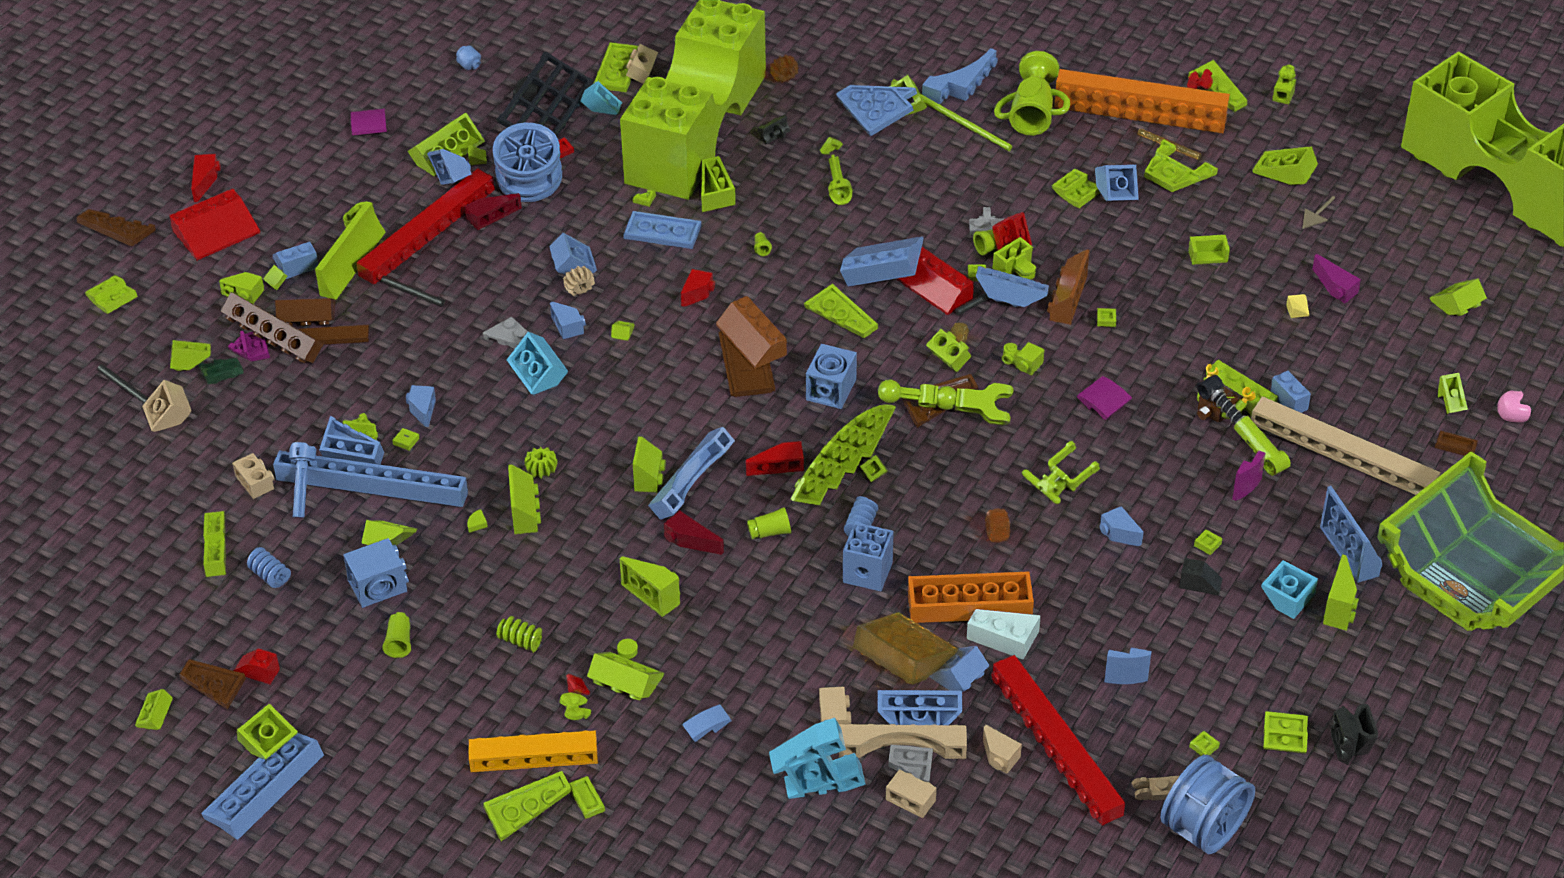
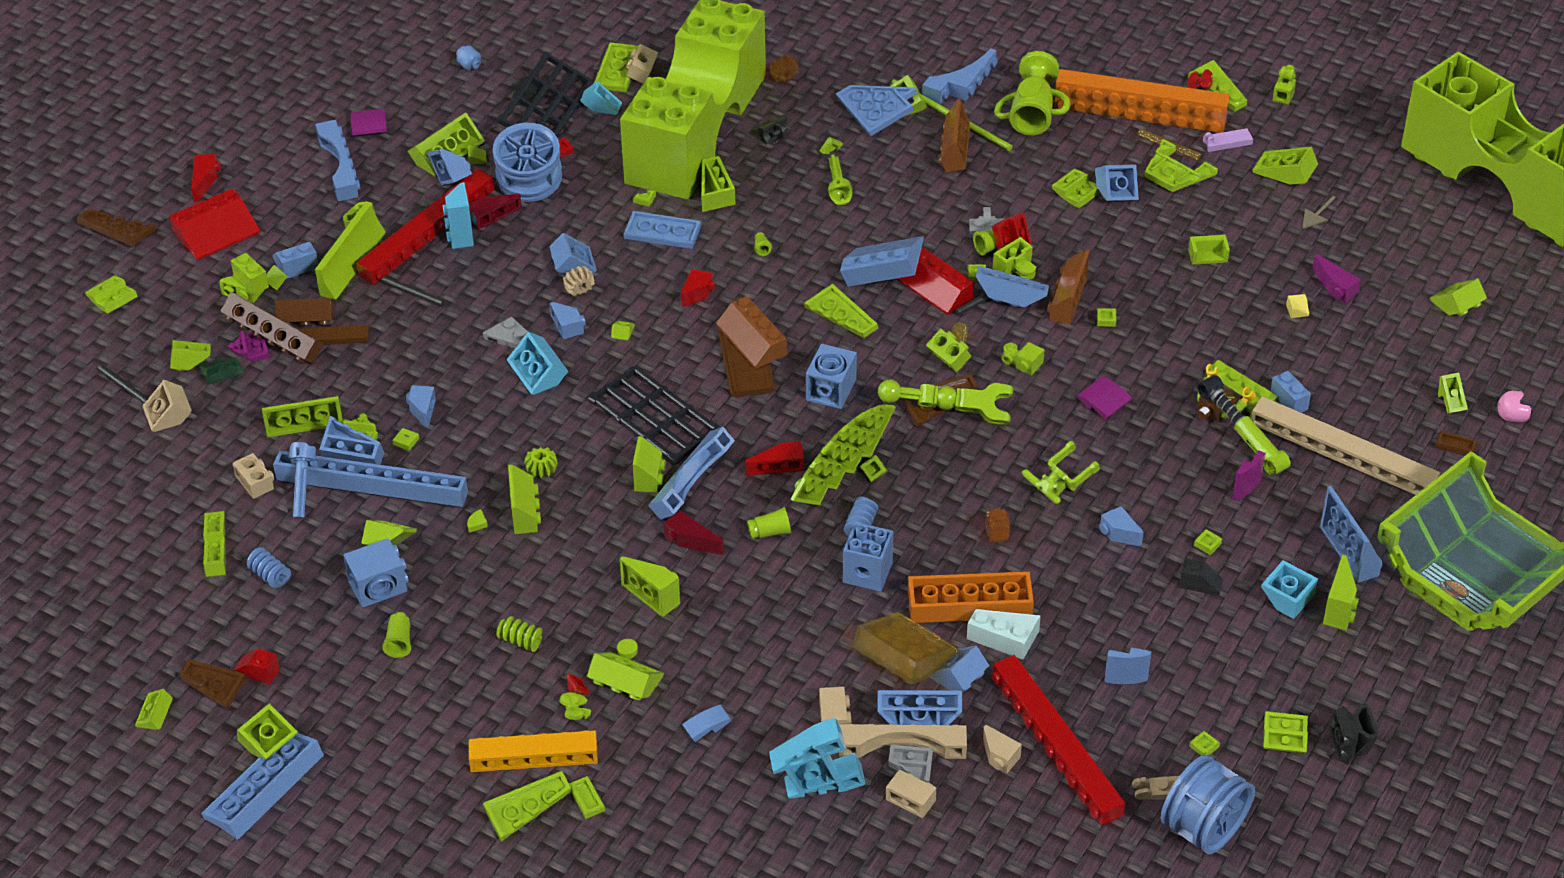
none -> lime brick [231,253,269,295]
none -> lime slope [262,396,343,437]
none -> medium blue arch [315,120,360,201]
none -> medium azure slope [443,183,474,249]
none -> black door [588,365,721,465]
none -> dark orange slope [939,99,970,173]
none -> lavender hinge [1203,128,1253,152]

